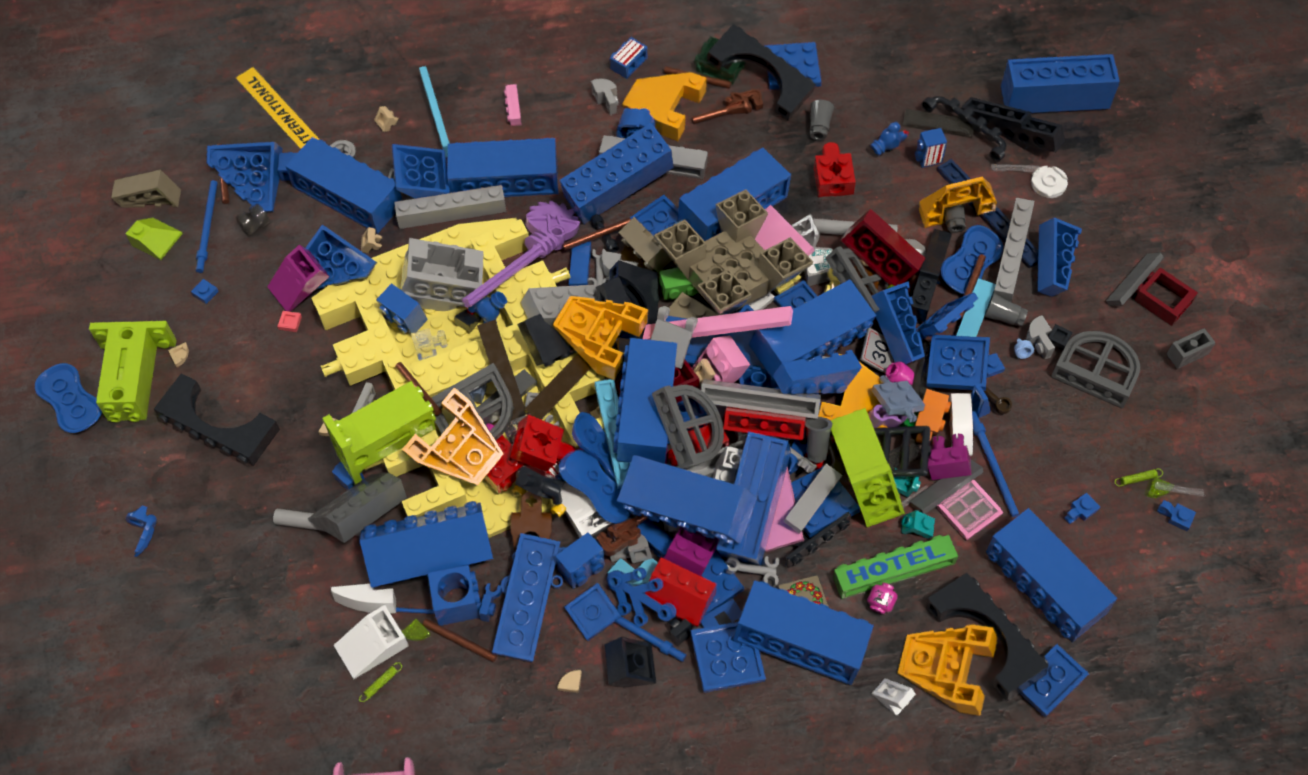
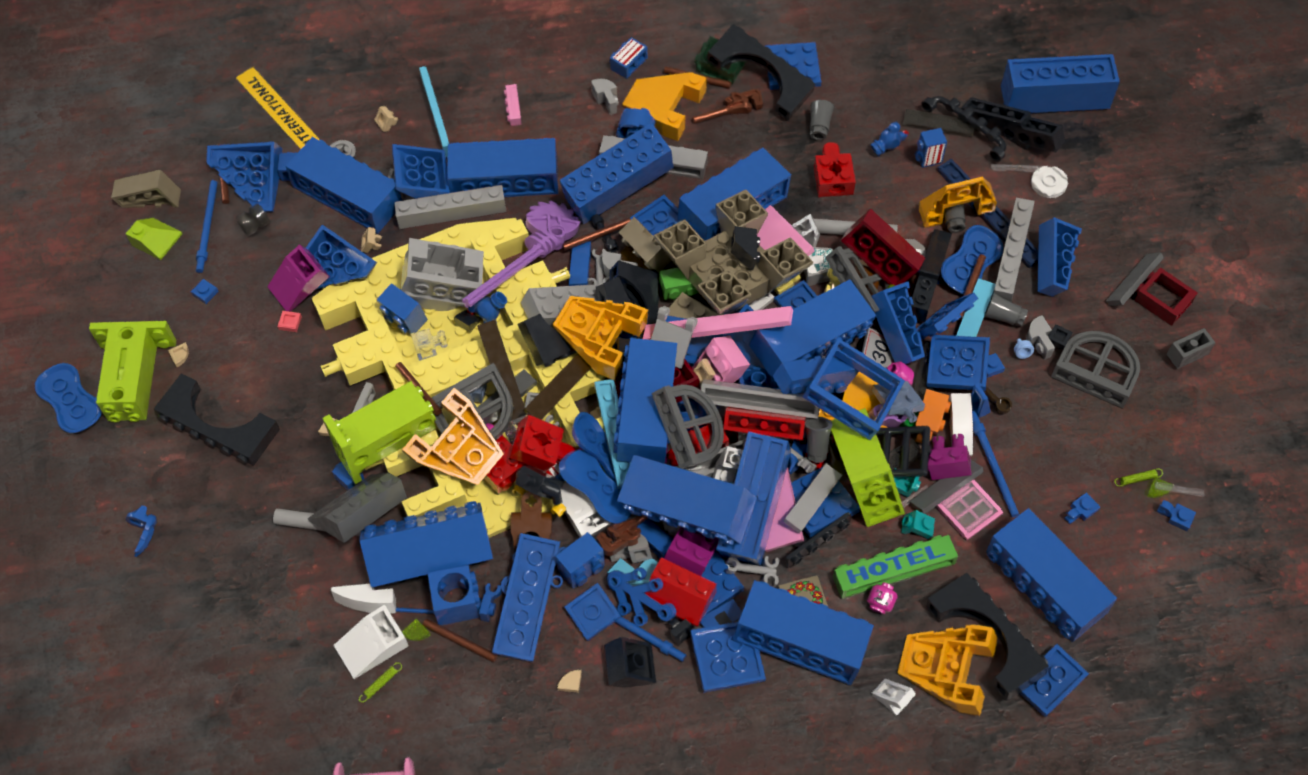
none -> black slope [731,226,760,270]
none -> blue window [802,338,905,440]

